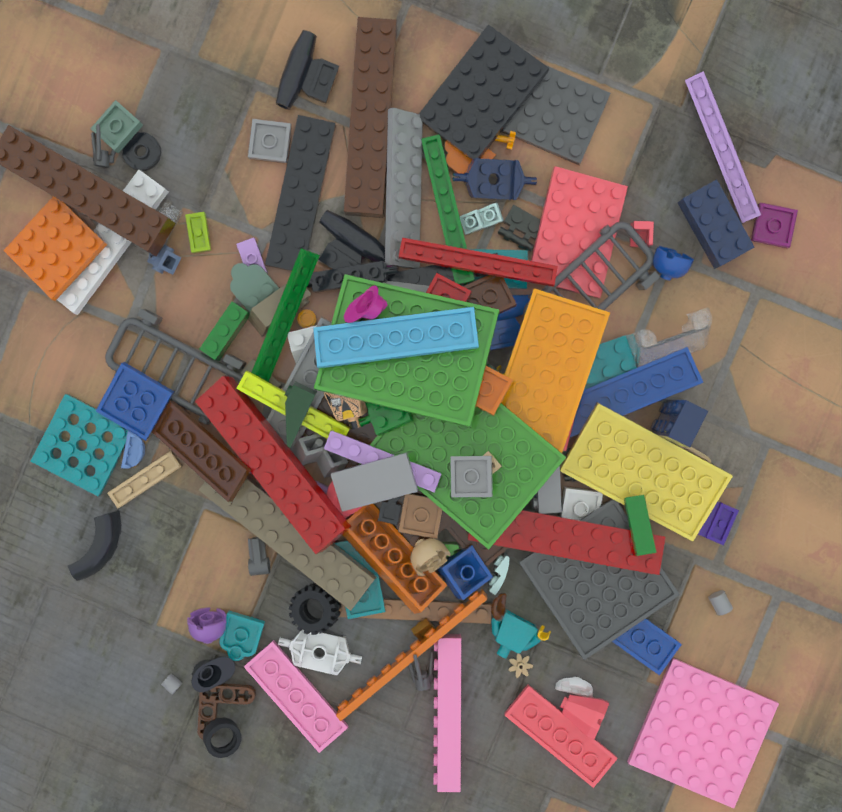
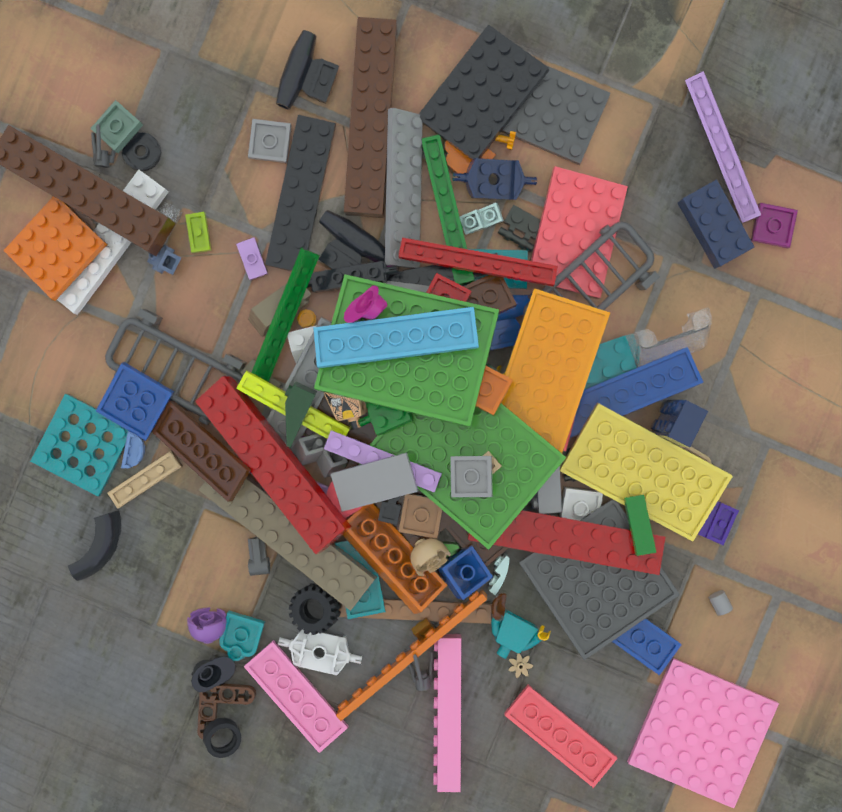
light grey hose [161,674,182,695] -> none
green brick [199,301,250,361] -> none
sand green plate [230,263,280,312] -> none
white plate [555,677,593,697] -> none
coral cone [560,694,609,740] -> none
coral panel [630,221,654,247] -> none
blue cylinder [653,246,694,281] -> none

